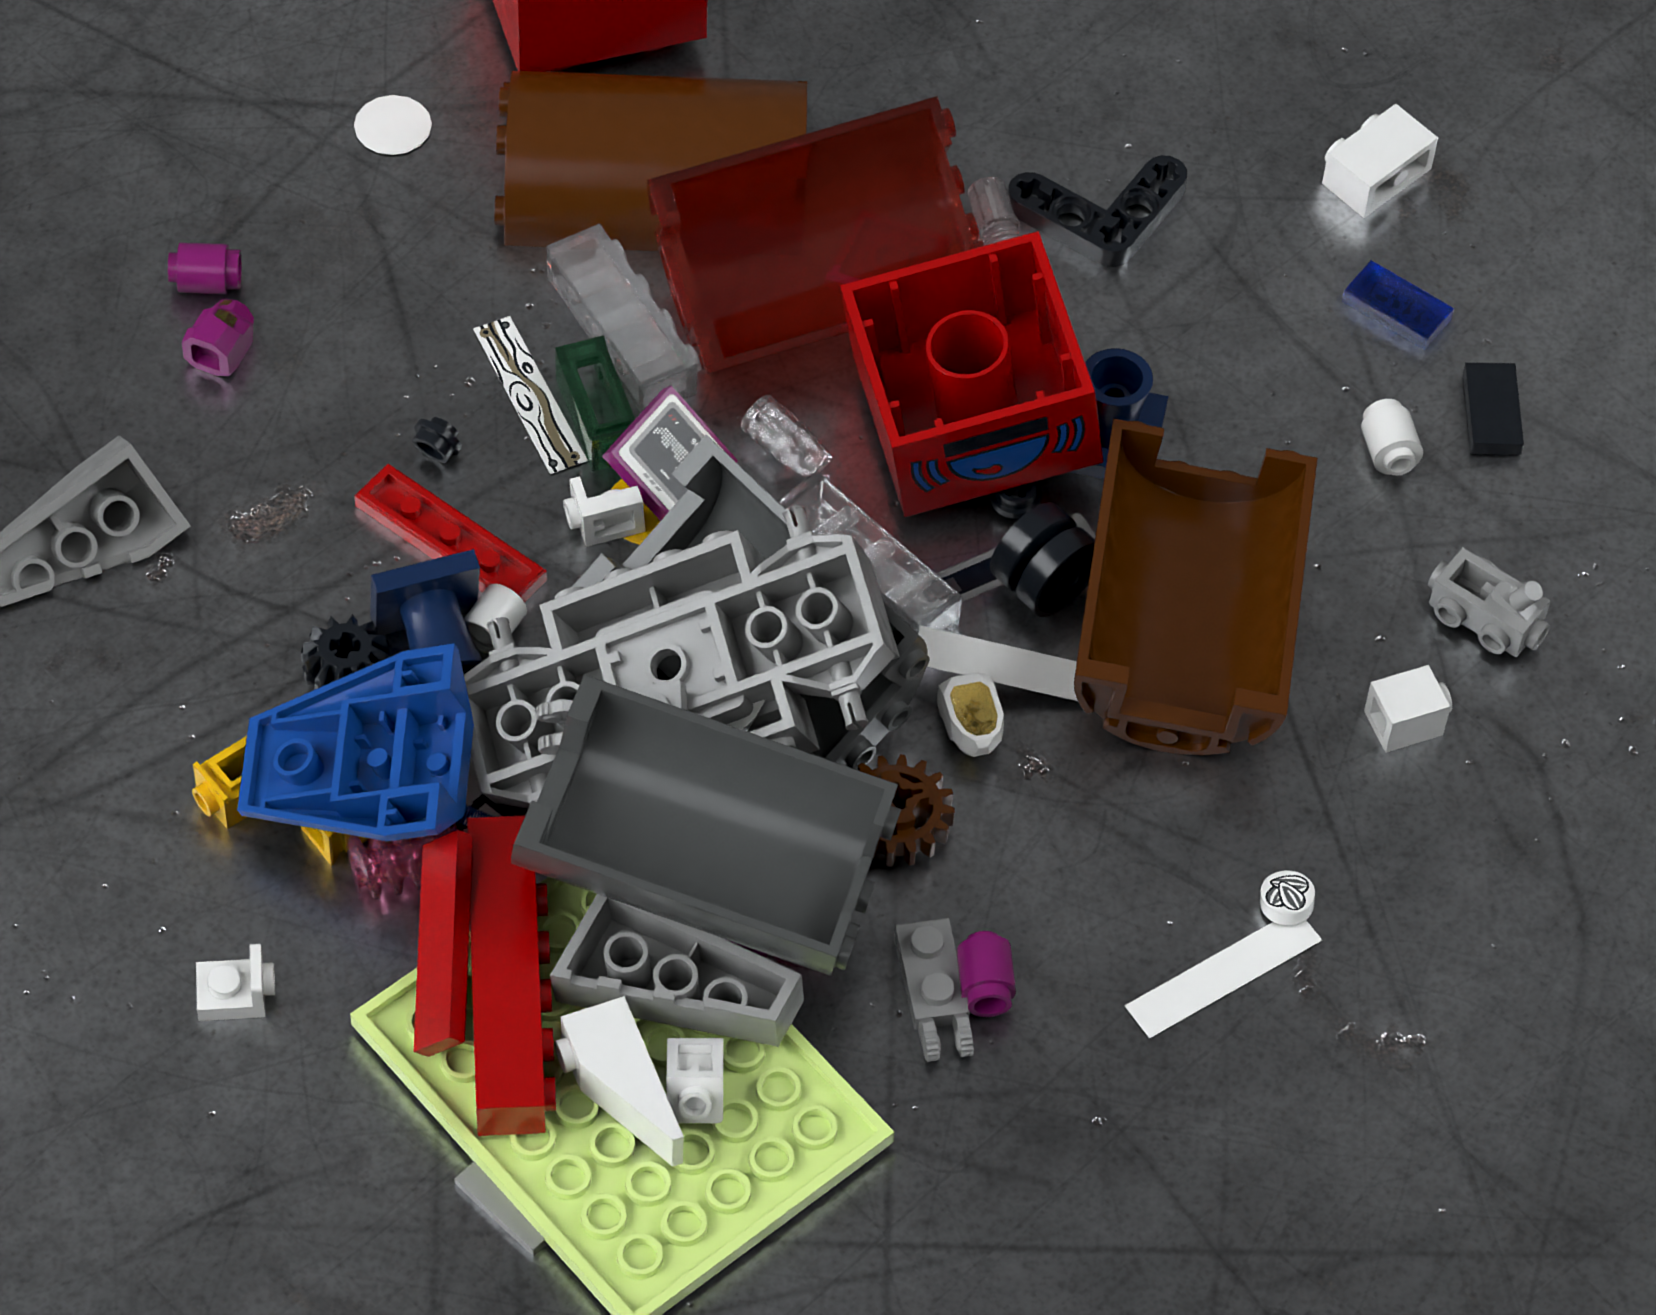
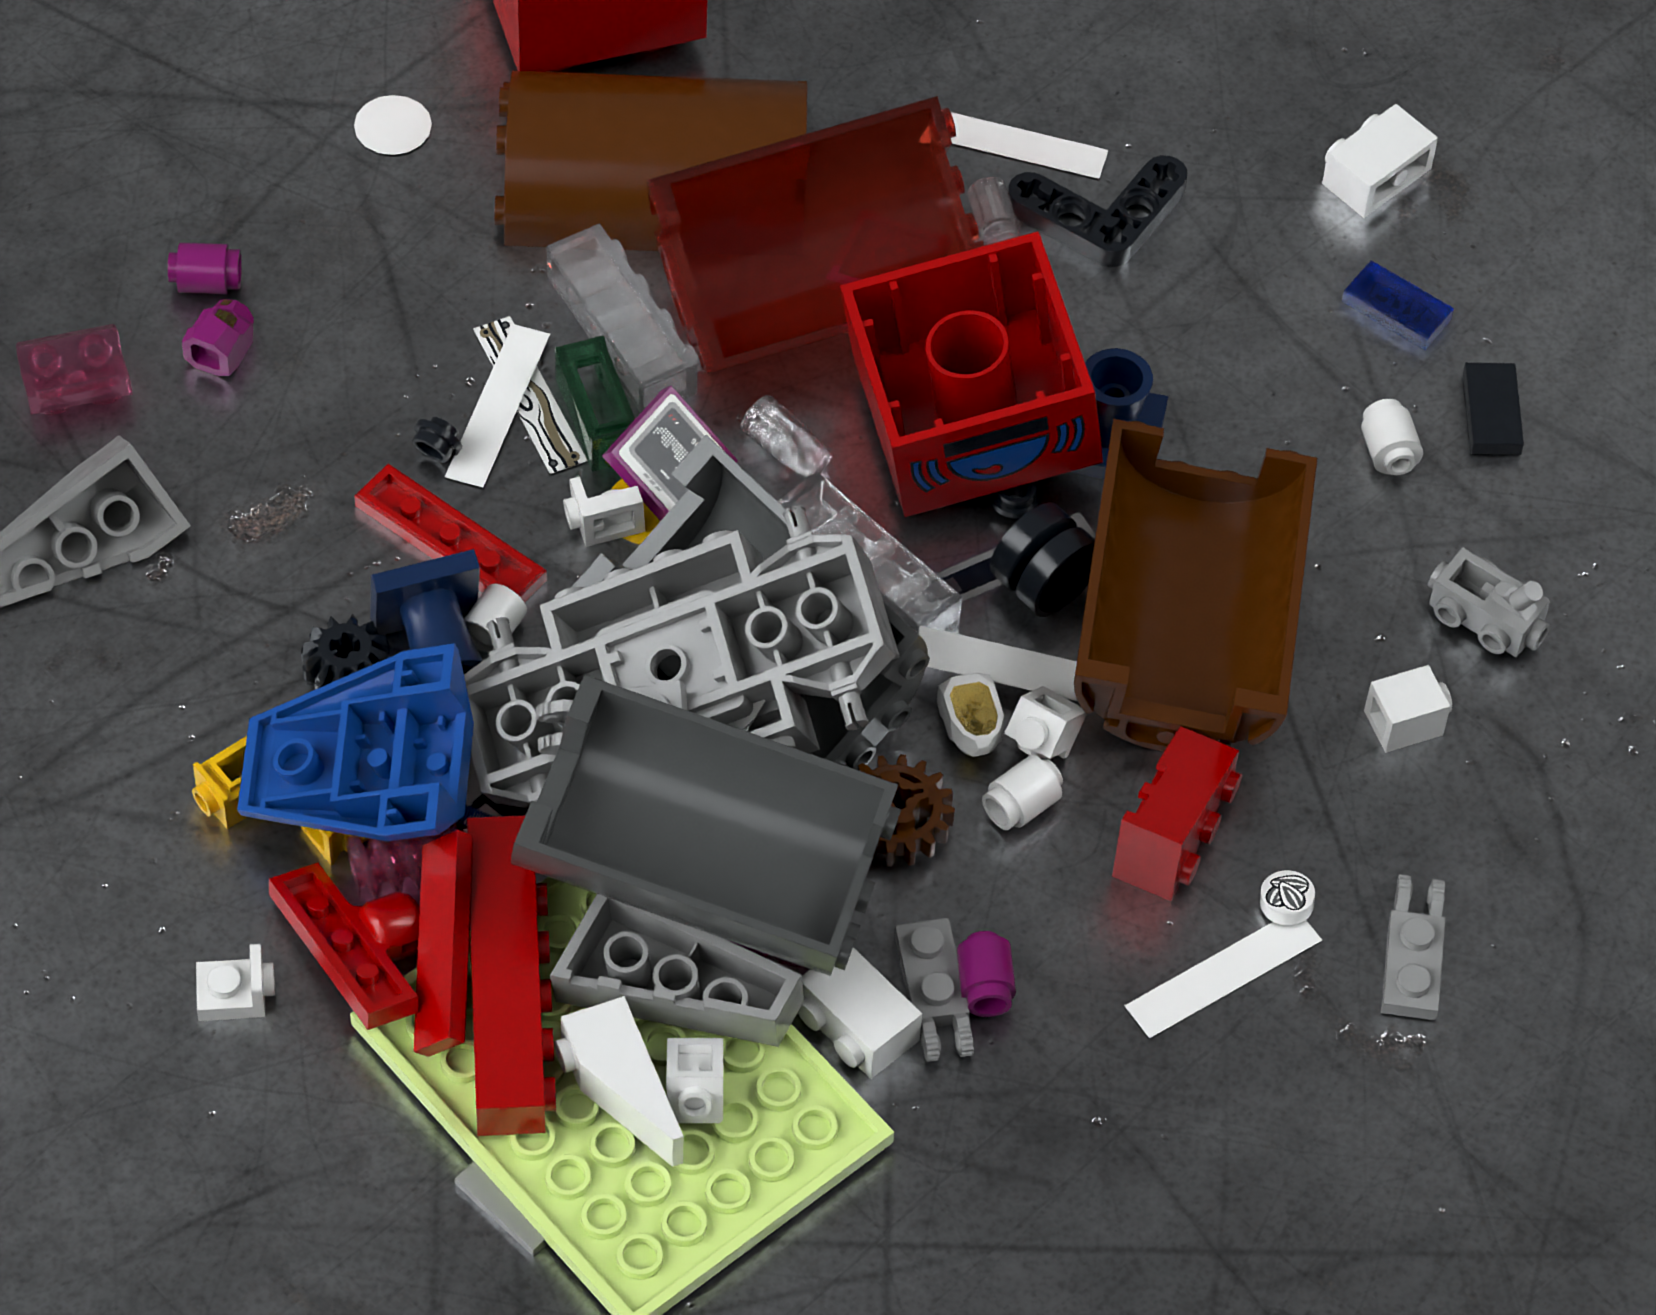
none -> clear pink bracket [16,324,133,415]
none -> red plate [269,862,420,1030]
none -> white sticker [445,324,550,488]
none -> white brick [798,947,922,1079]
none -> white sticker [916,106,1108,179]
none -> white brick [982,755,1063,830]
none -> white brick [1004,686,1087,759]
none -> red wedge [1112,726,1243,901]
none -> light grey hinge [1381,874,1446,1021]

